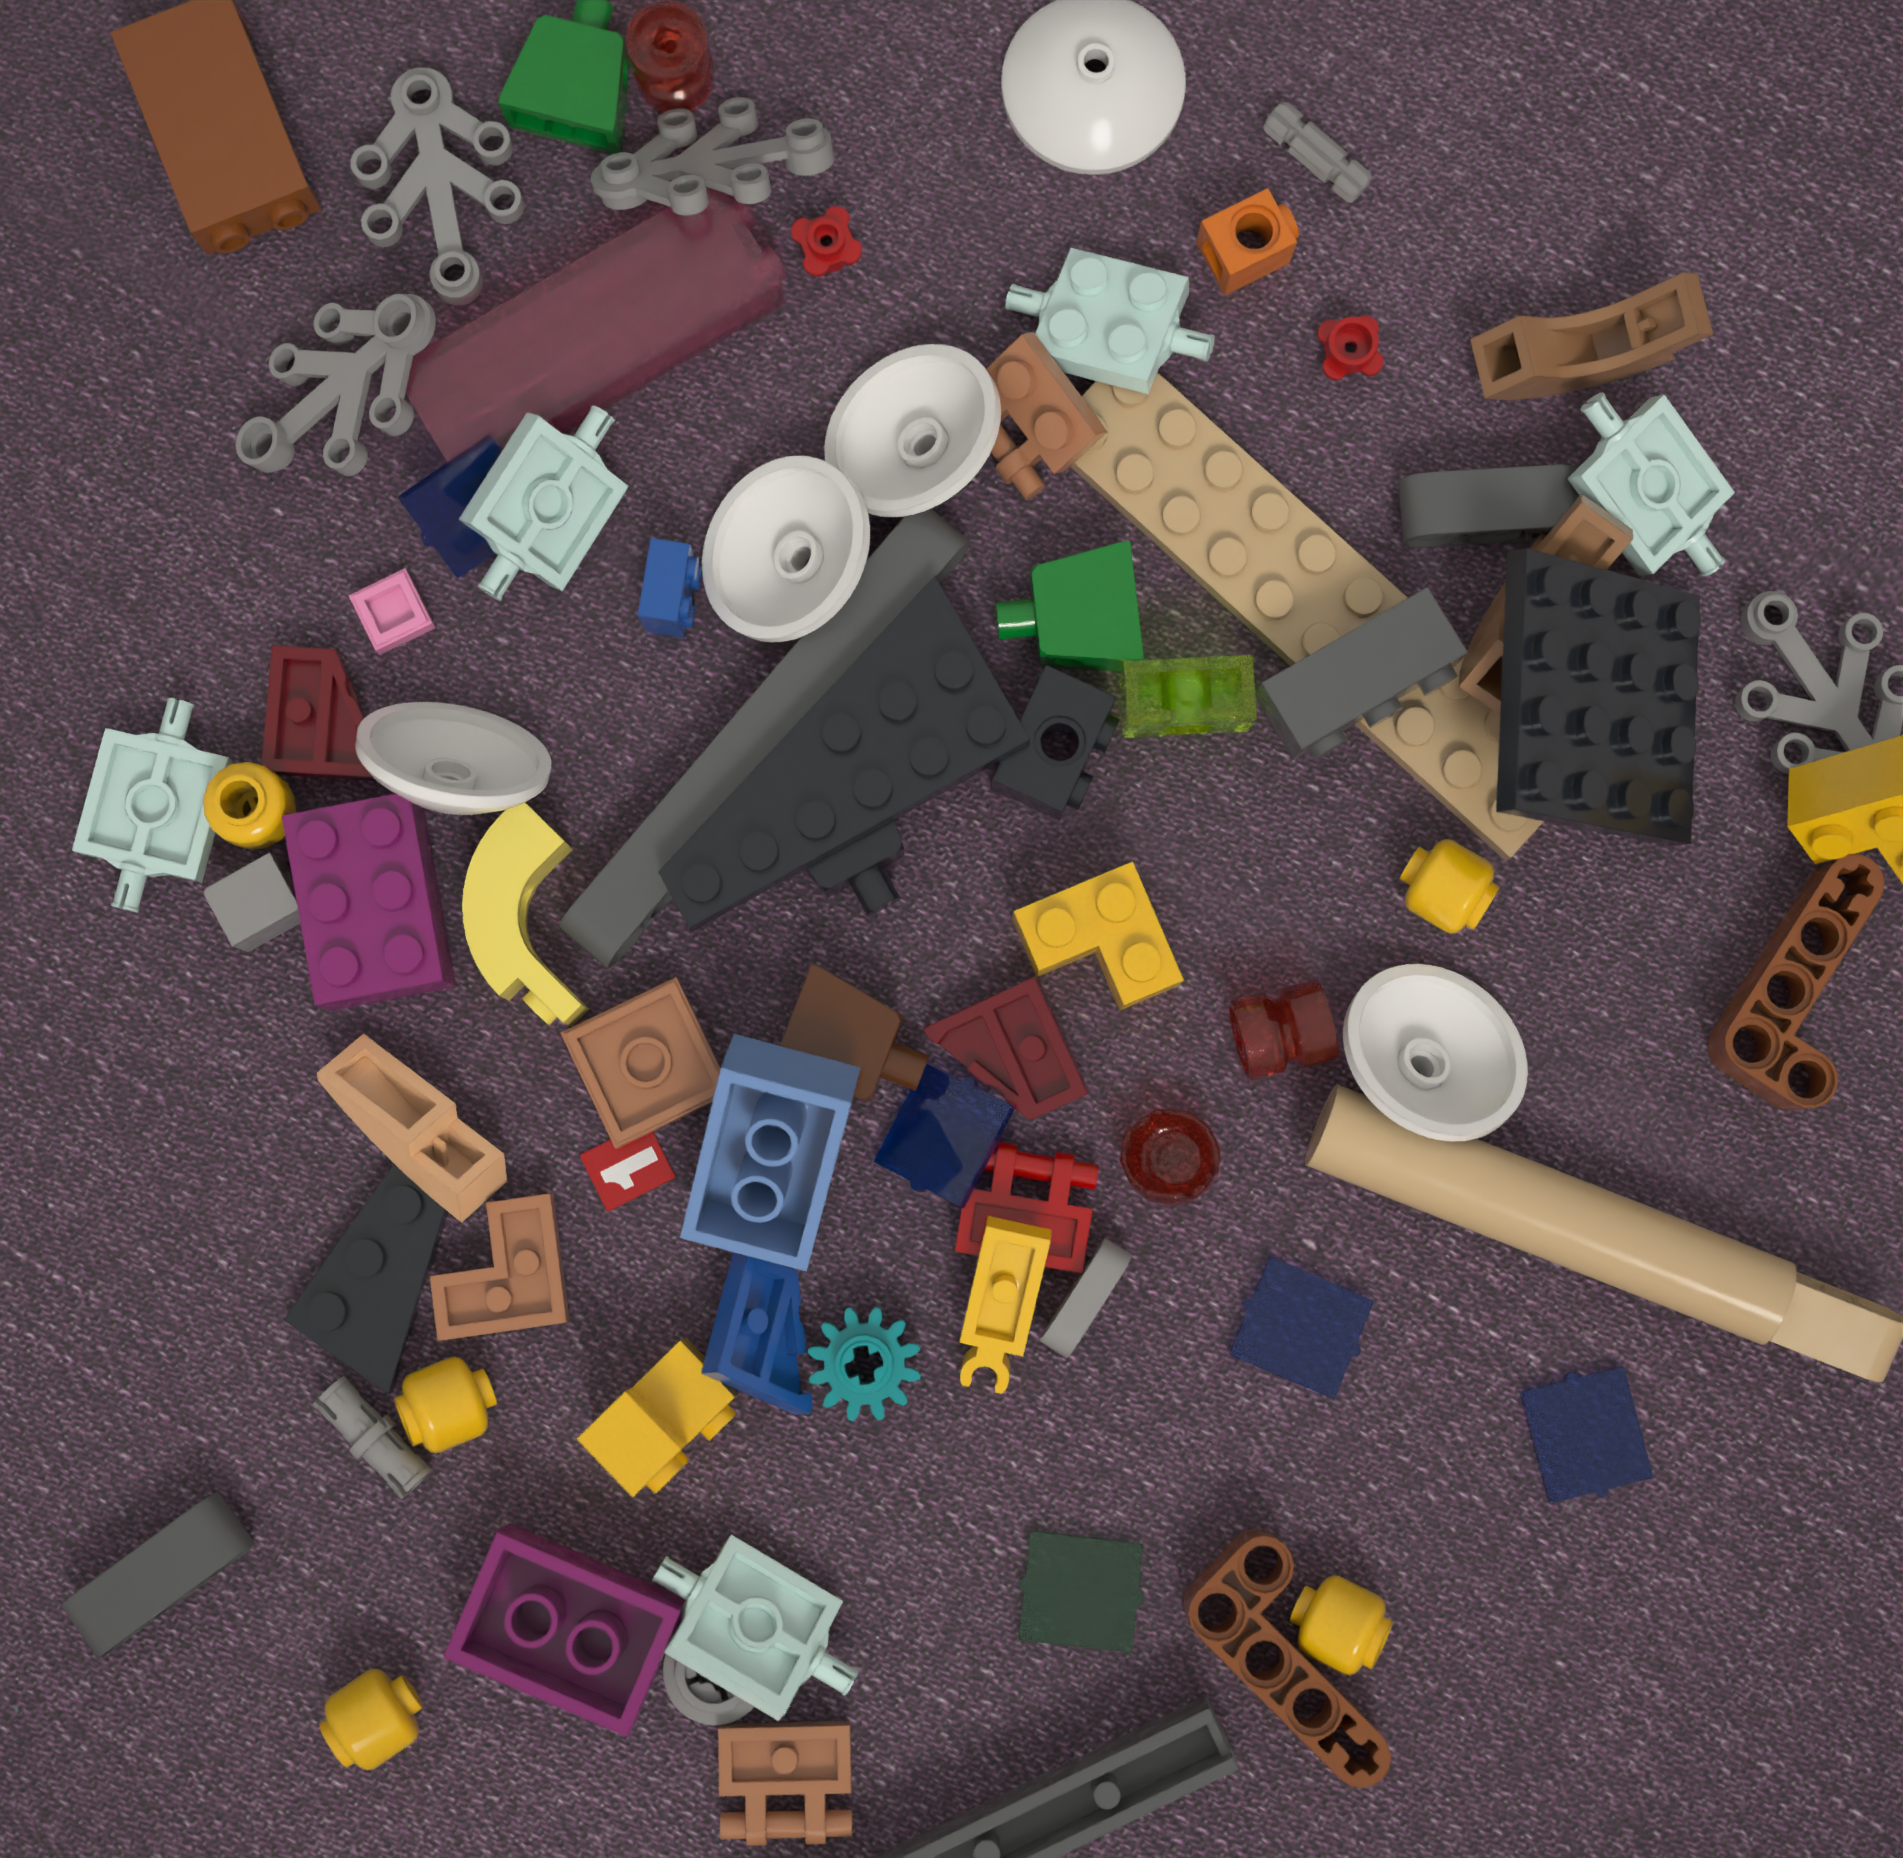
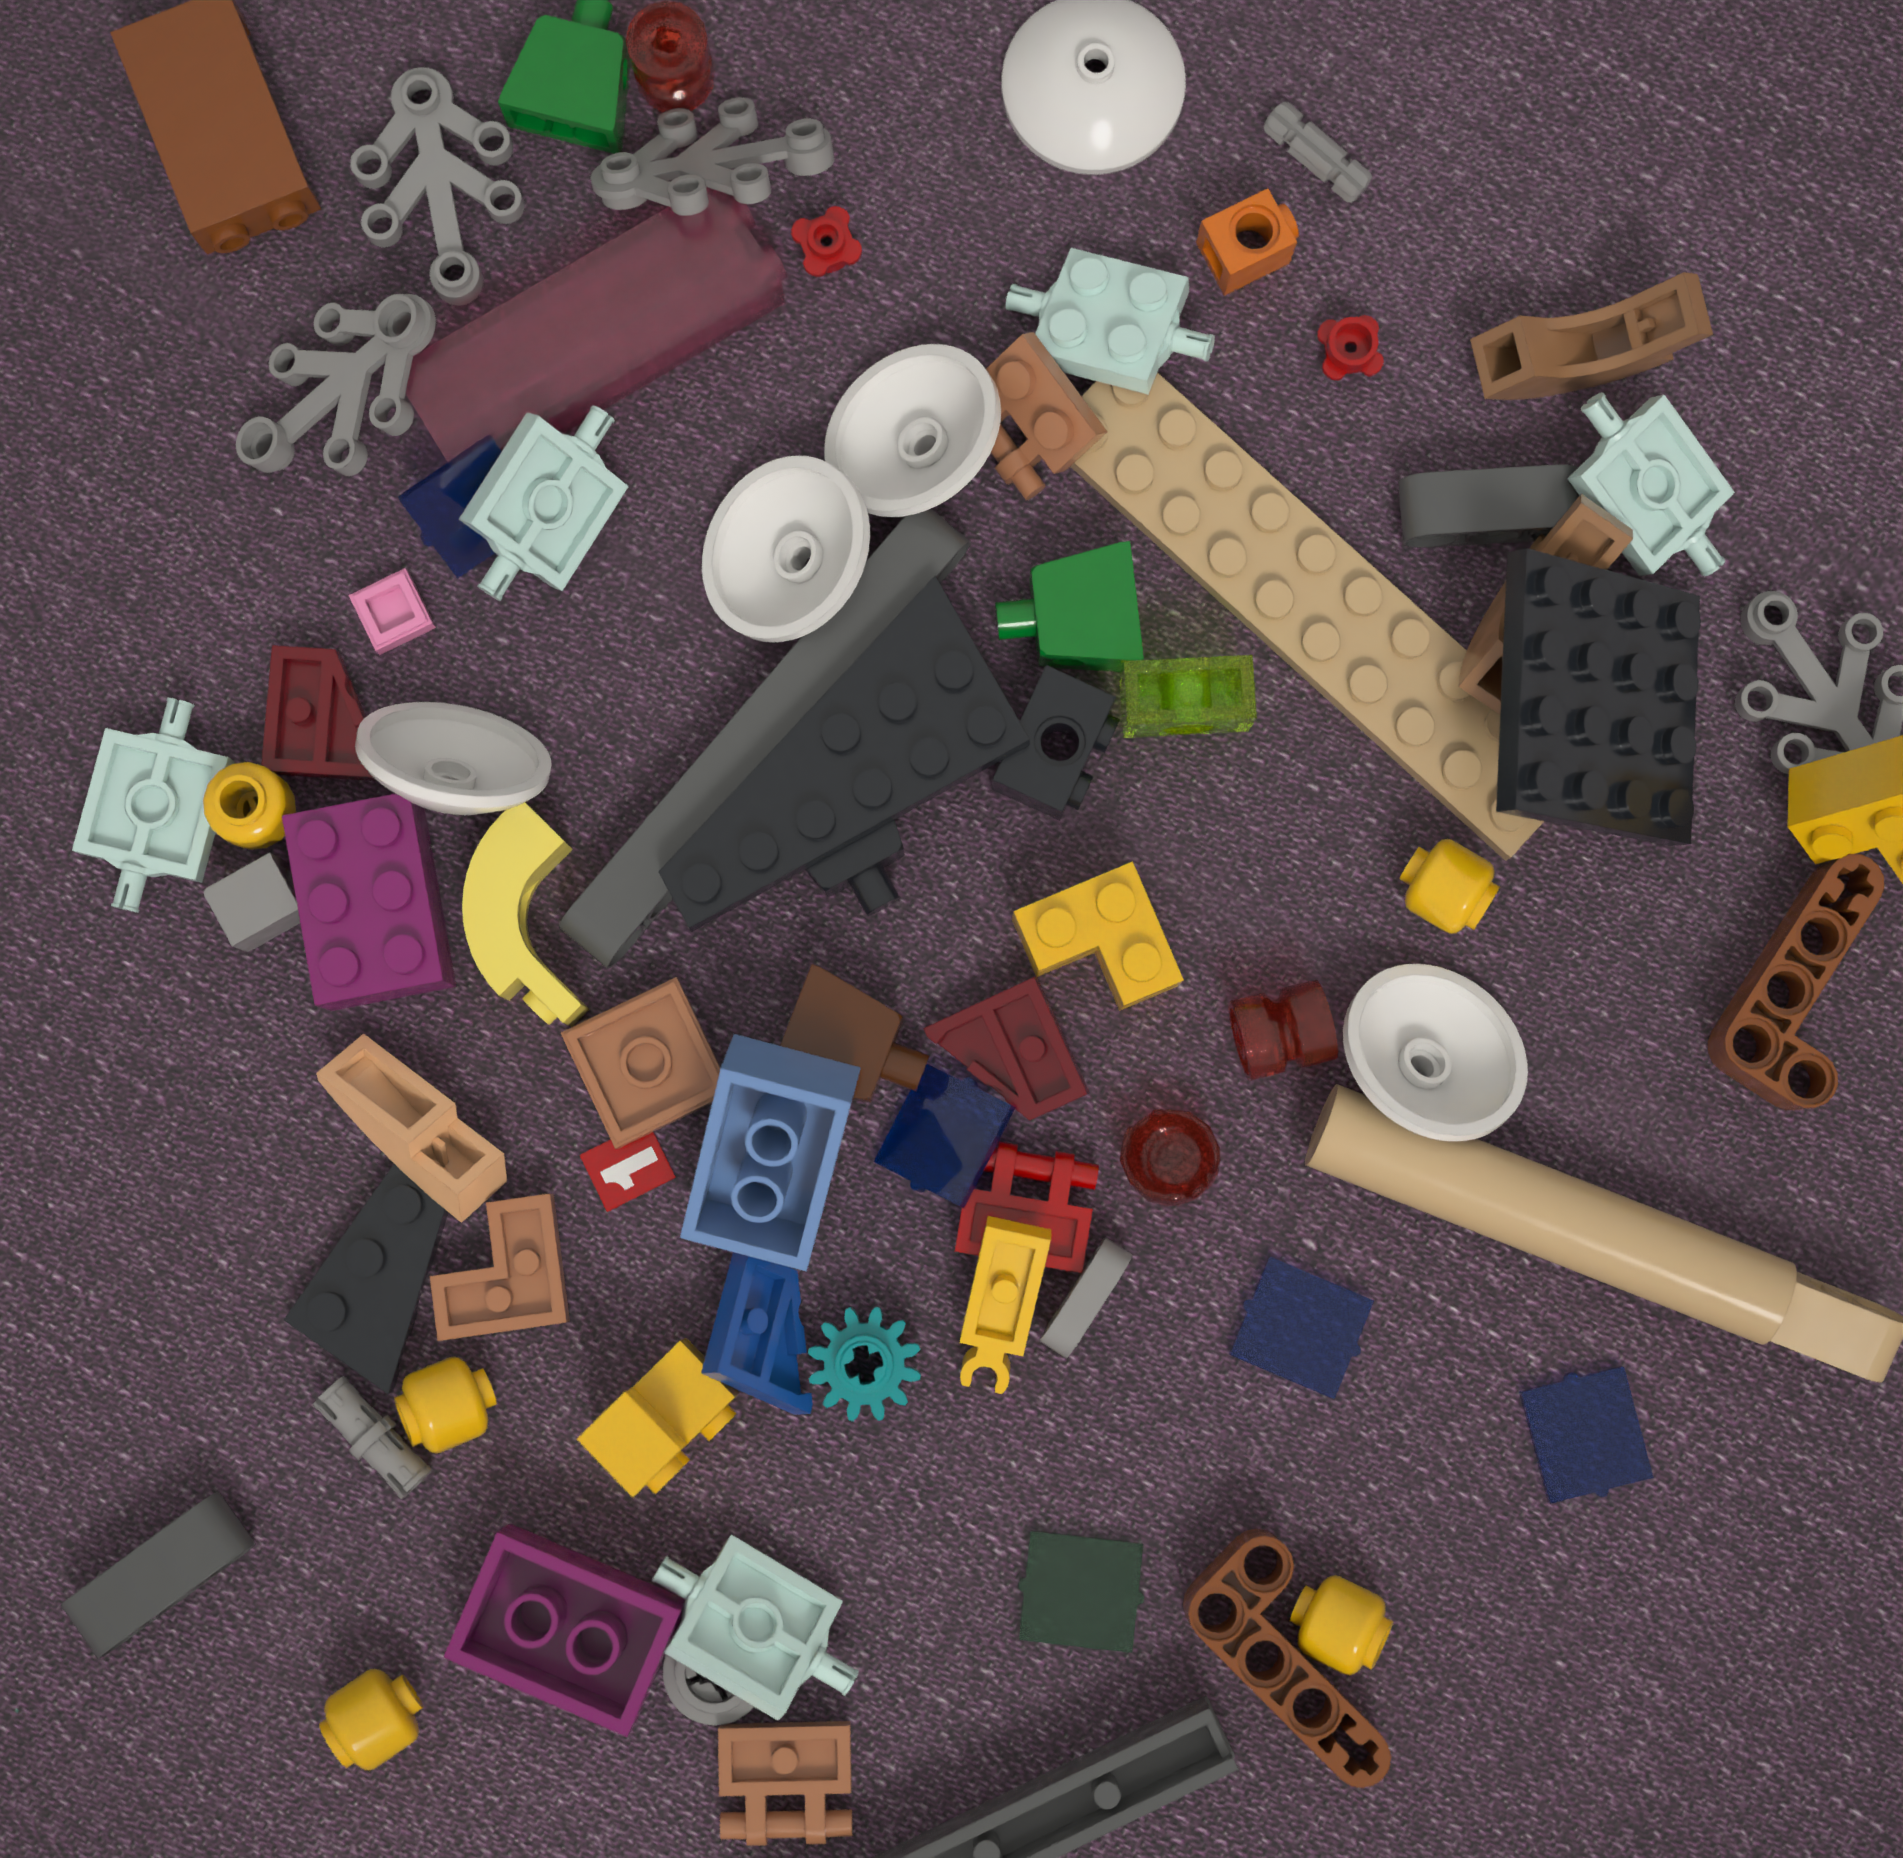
blue piece [637,538,702,638] -> none
dark grey brick [1254,587,1468,760] -> none

